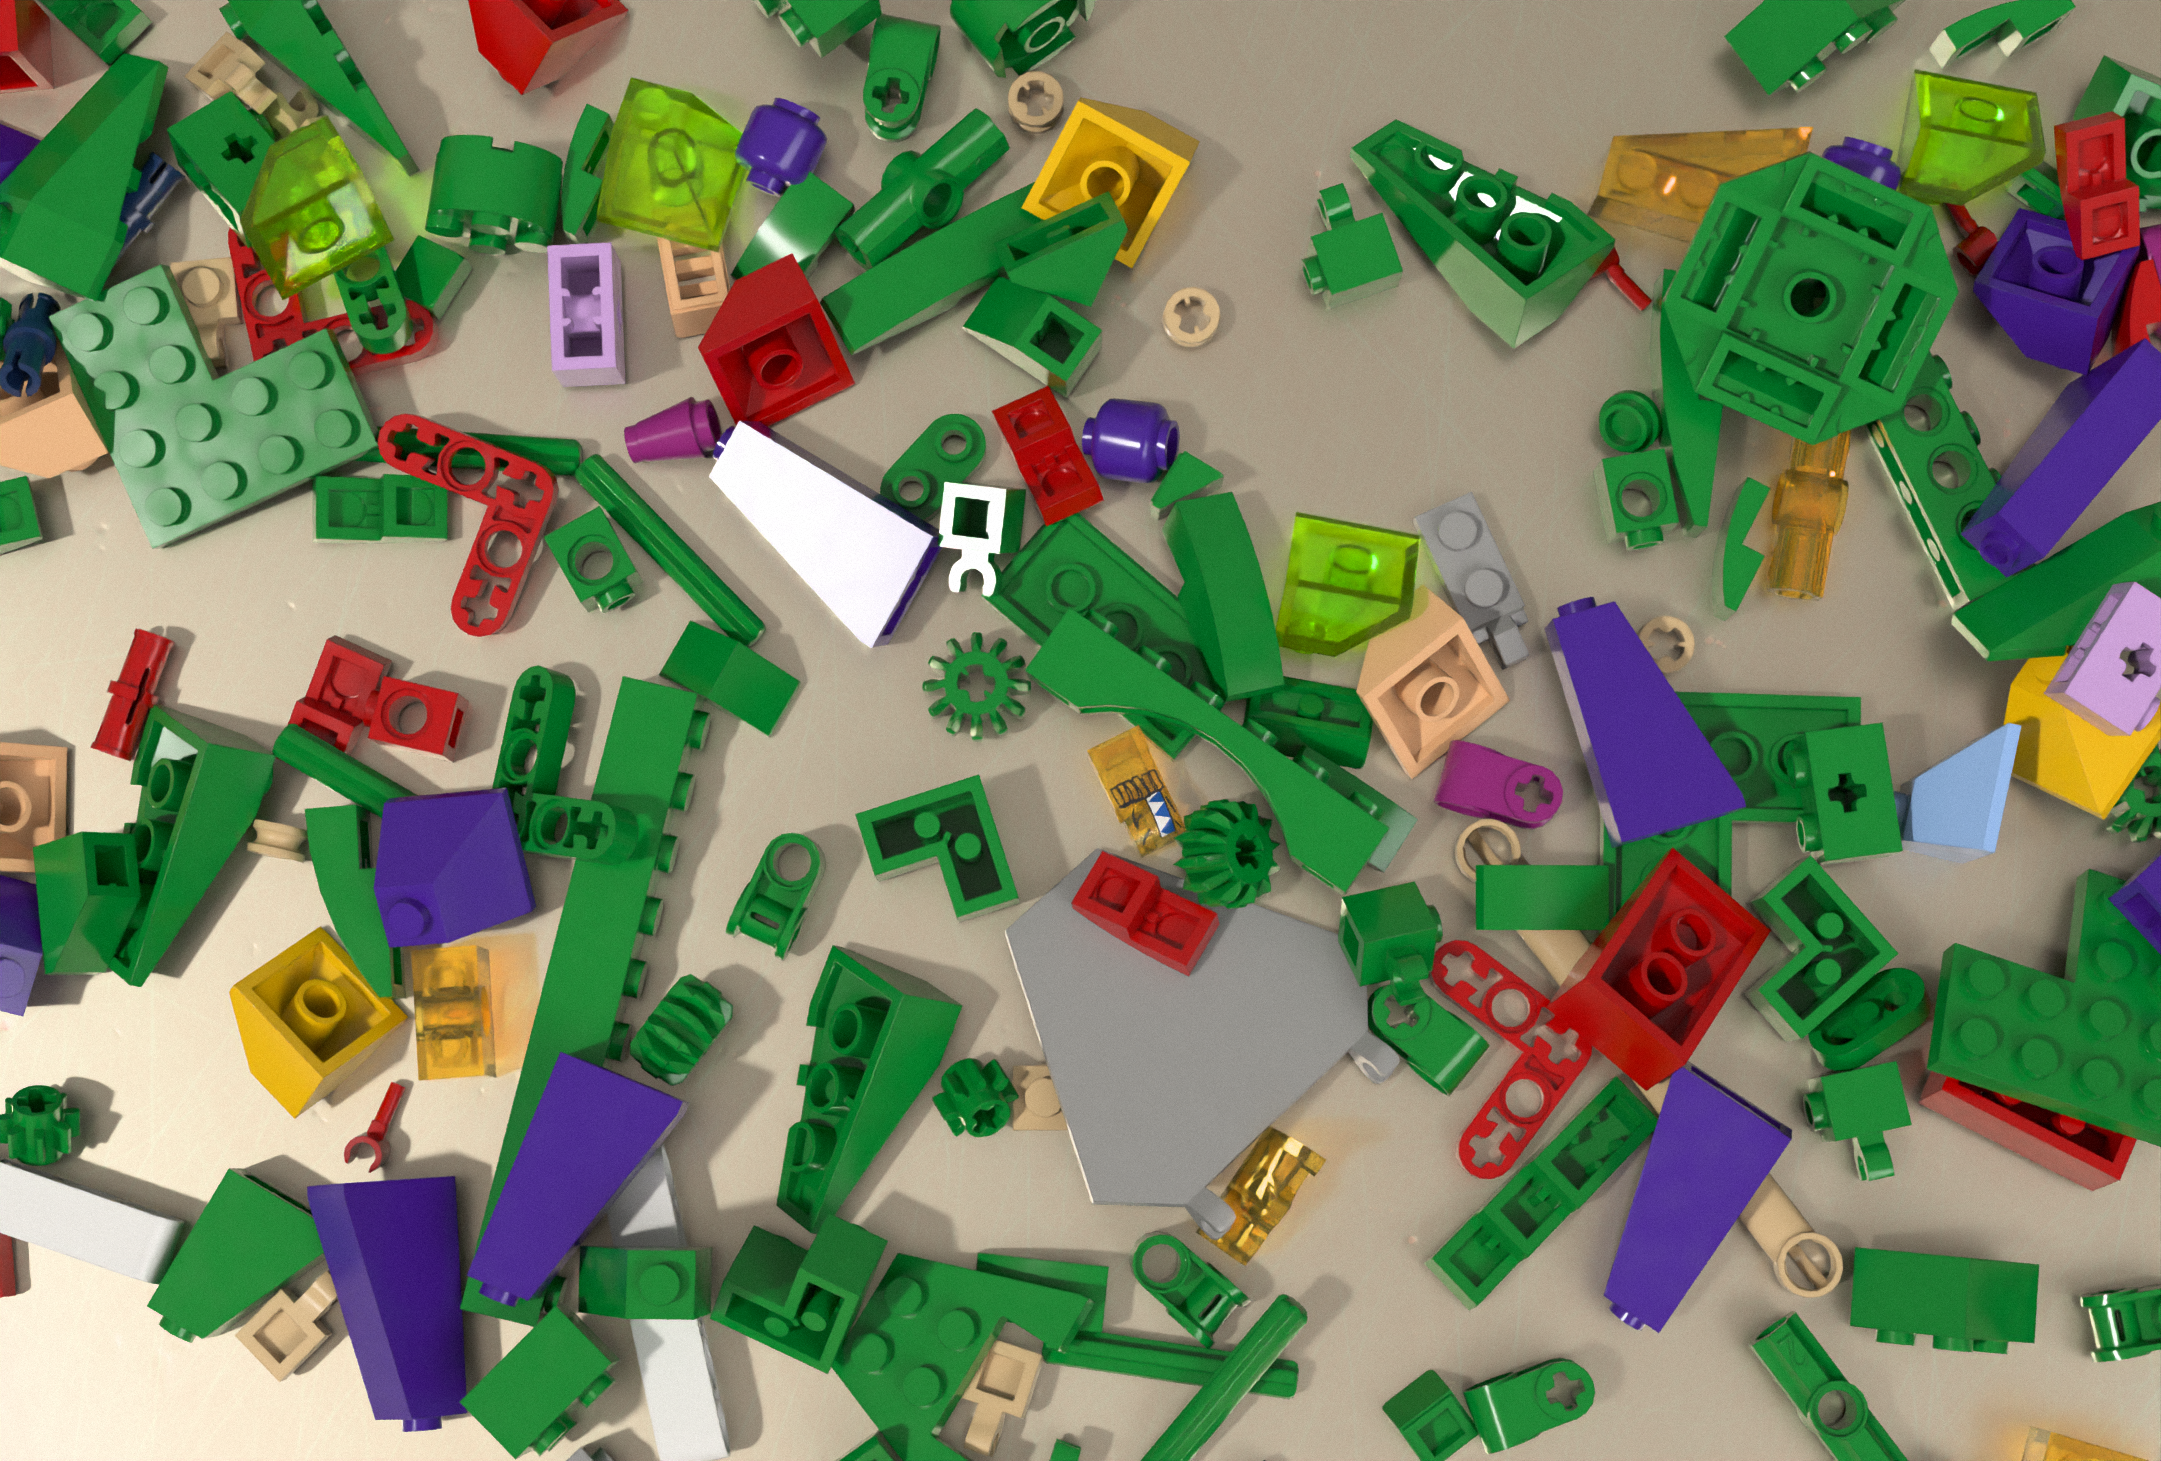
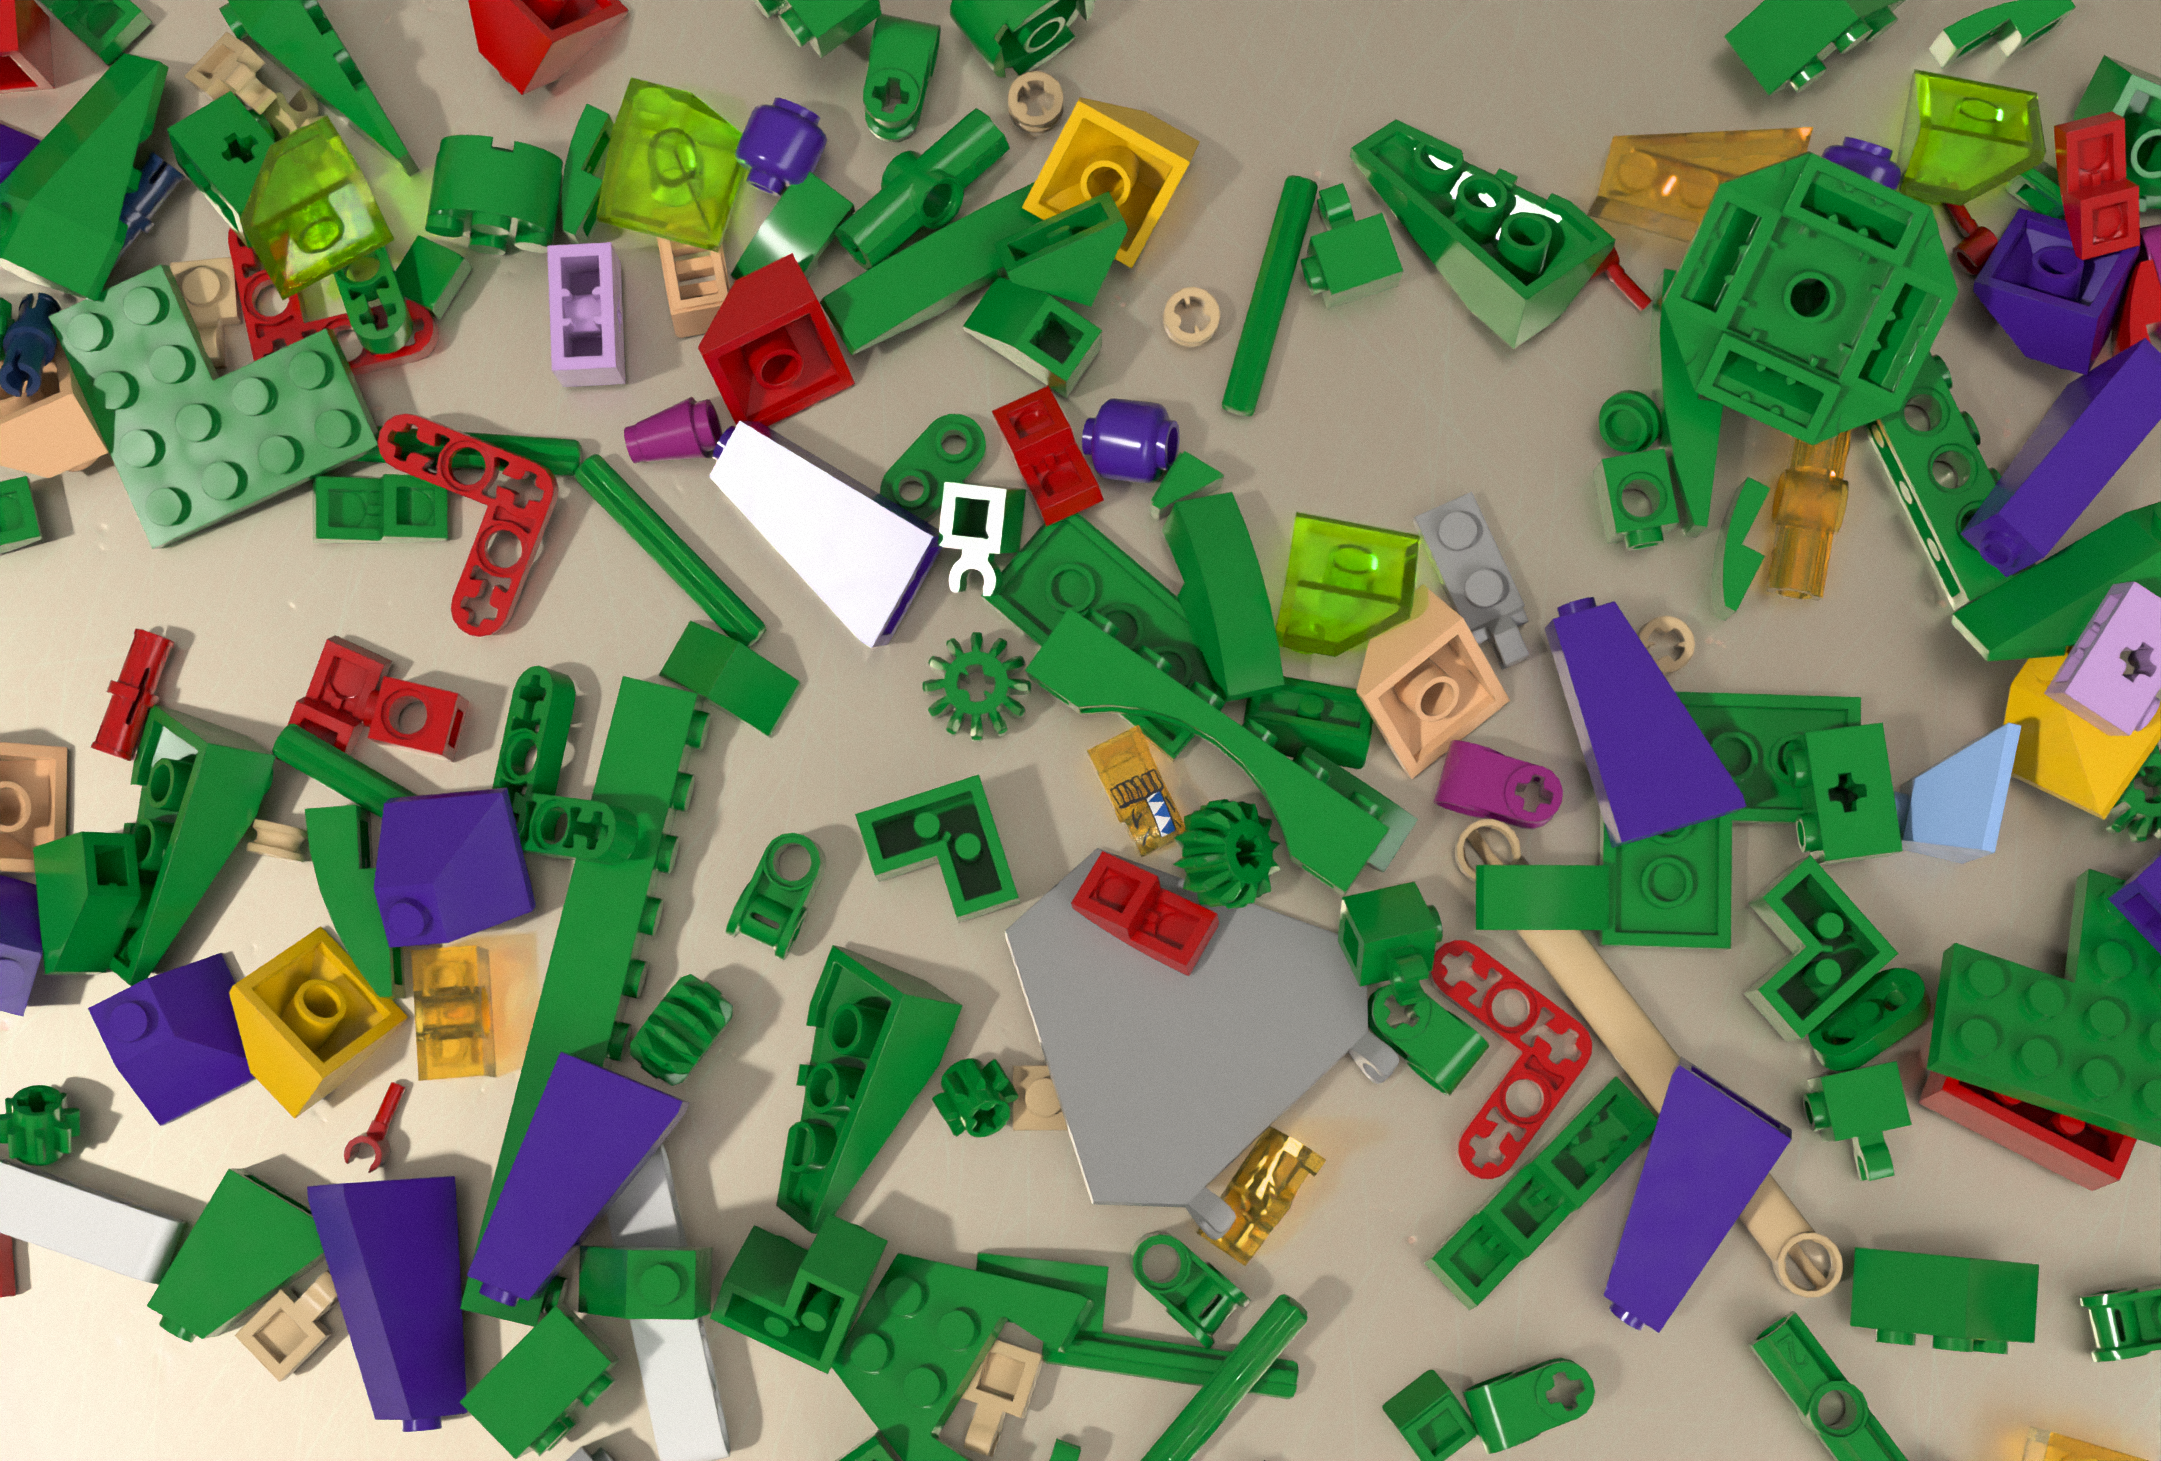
green brick [544,506,644,613] -> none
red slope [1547,848,1771,1091] -> none
none -> dark purple slope [88,953,256,1126]
none -> green axle [1222,175,1318,416]

